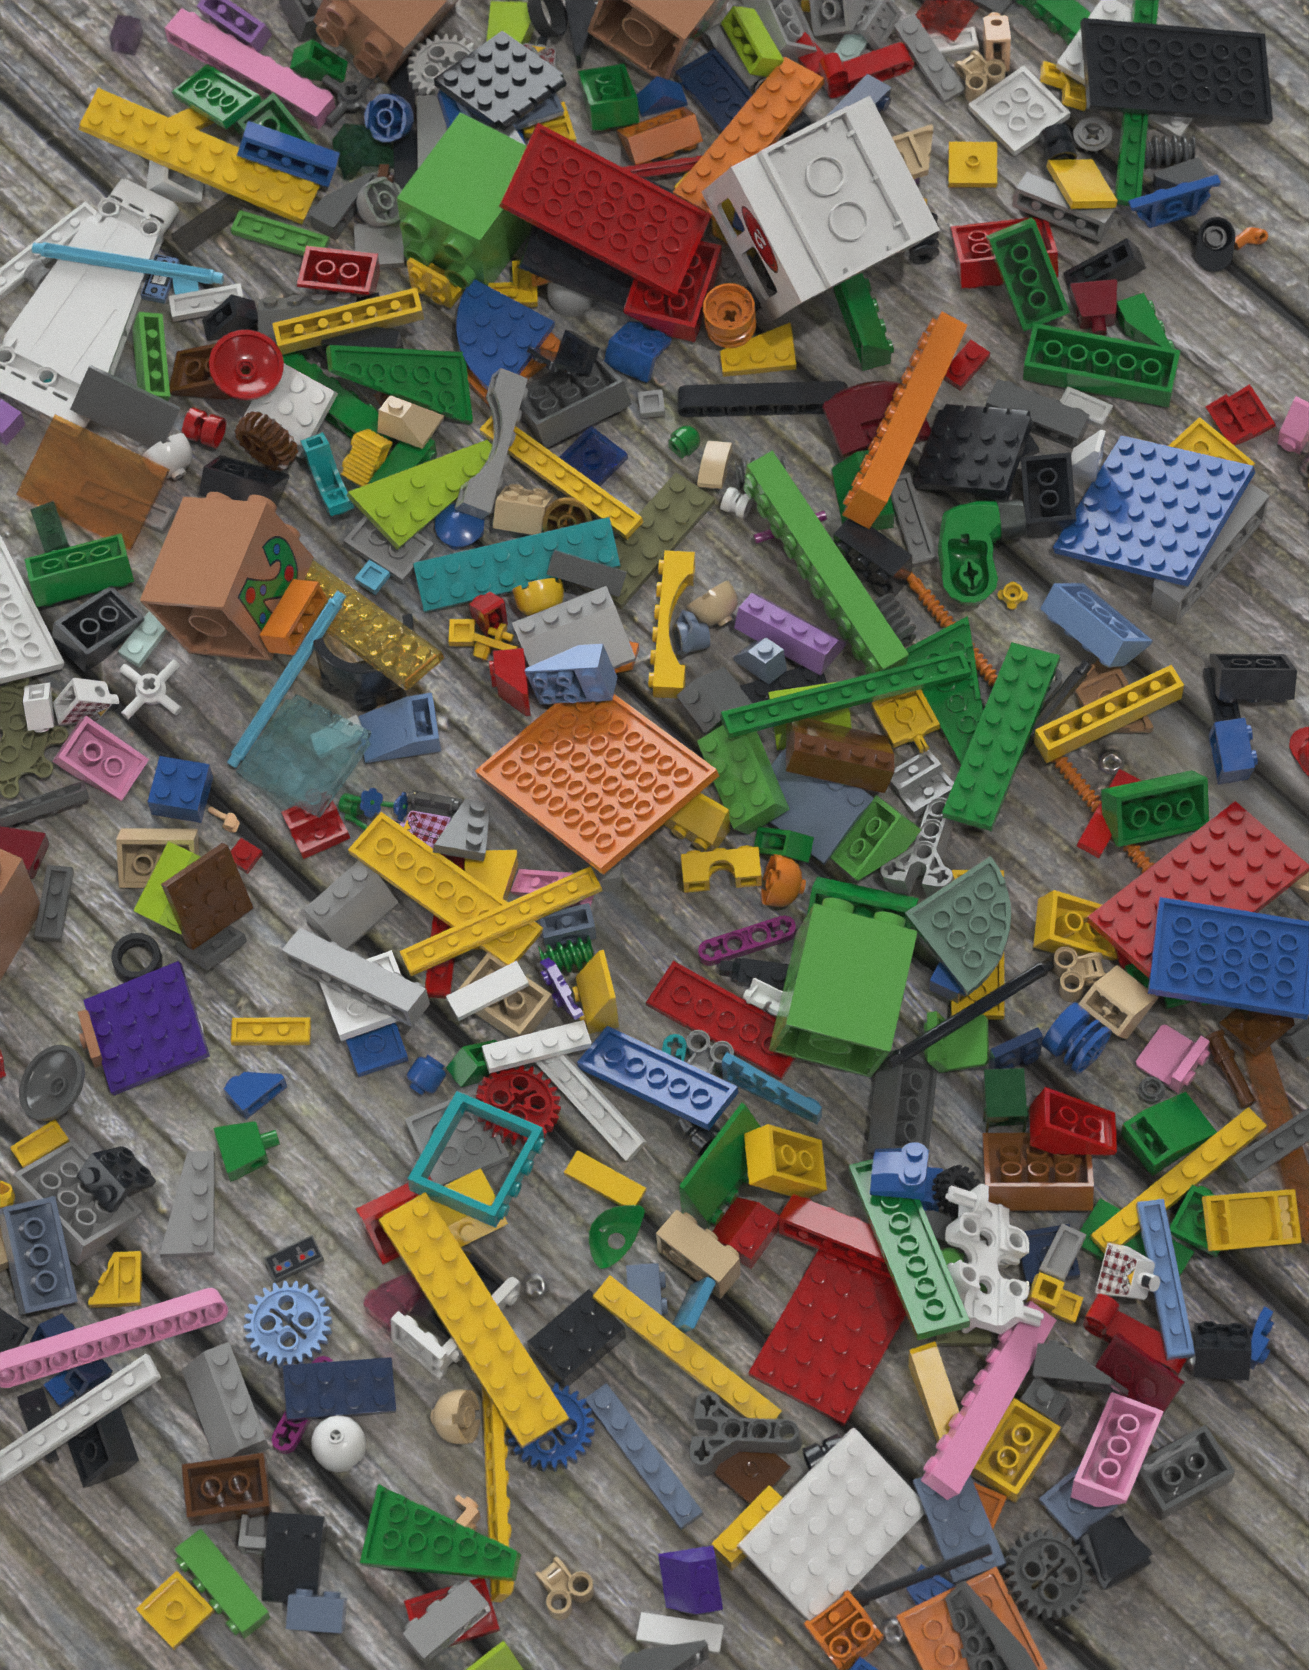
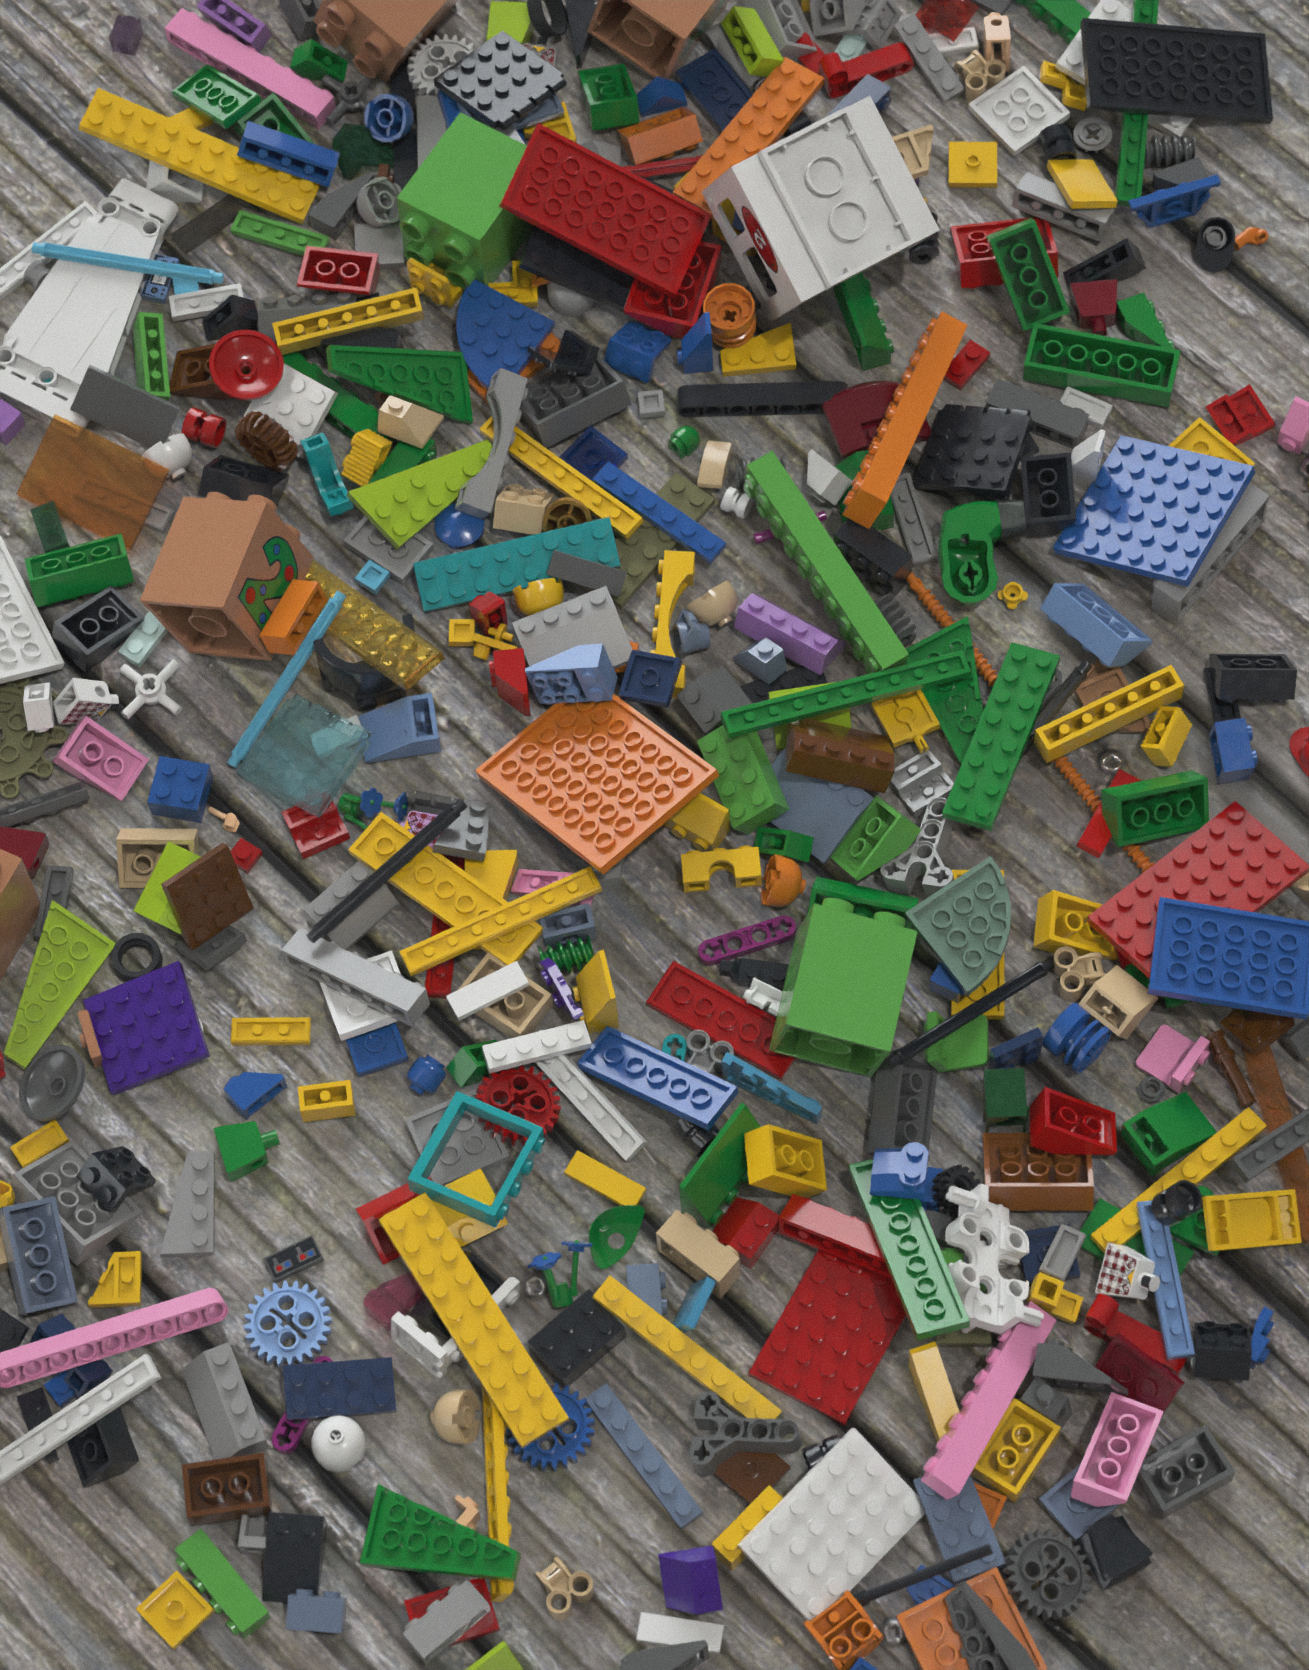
none -> lime wing [3,900,115,1070]
none -> yellow brick [298,1080,356,1123]
none -> black piece [306,799,467,944]
none -> green plant [527,1240,592,1308]
none -> blue plate [593,462,726,565]
none -> dark blue plate [618,650,682,708]
none -> blue slope [677,312,713,374]
none -> white slope [807,449,853,505]
none -> yellow brick [1141,706,1192,767]
none -> black wheel [1151,1180,1202,1226]

